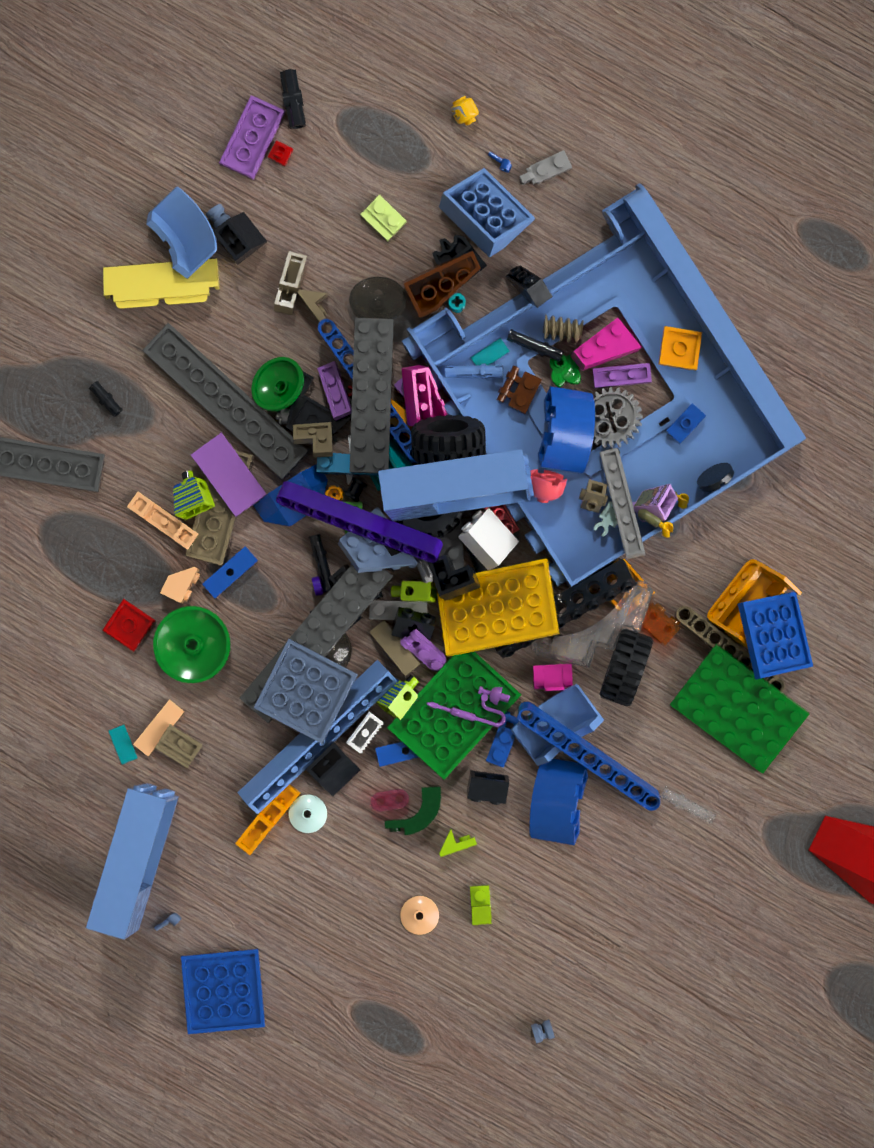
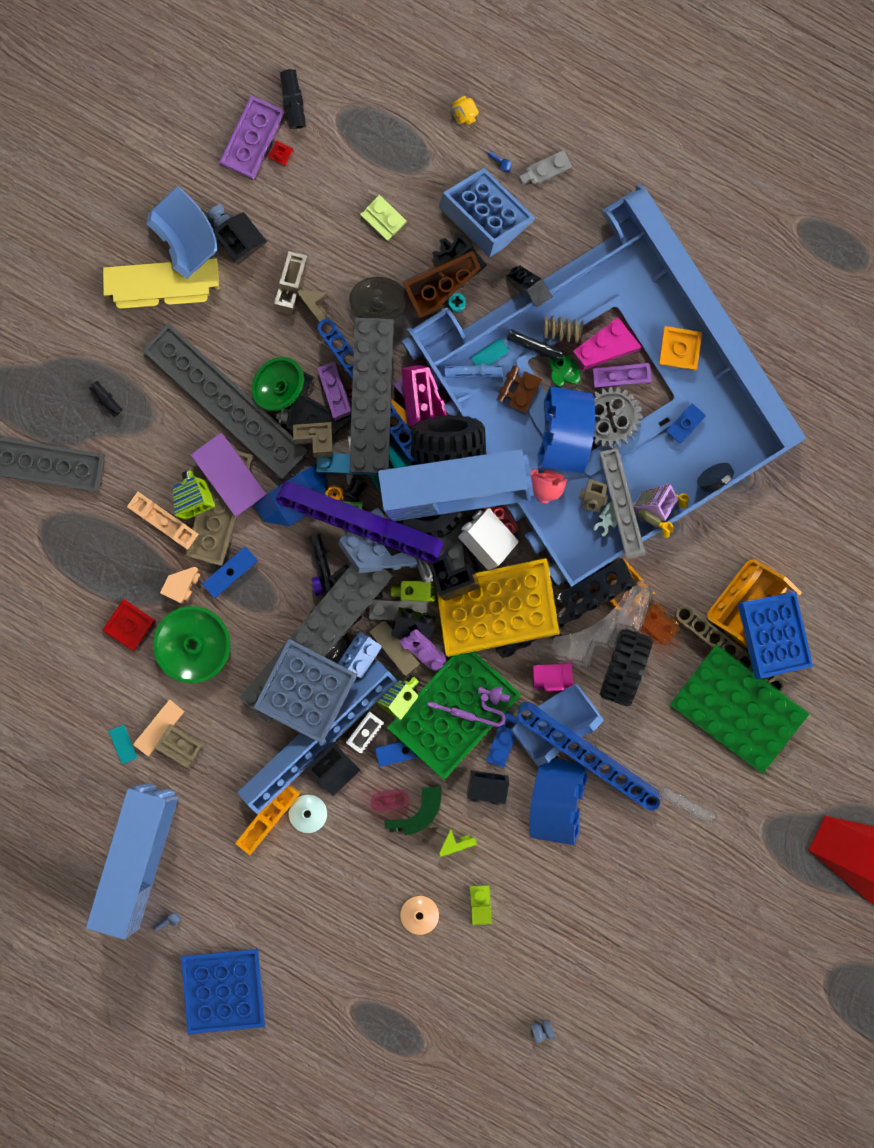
none -> medium blue brick [338,632,382,679]

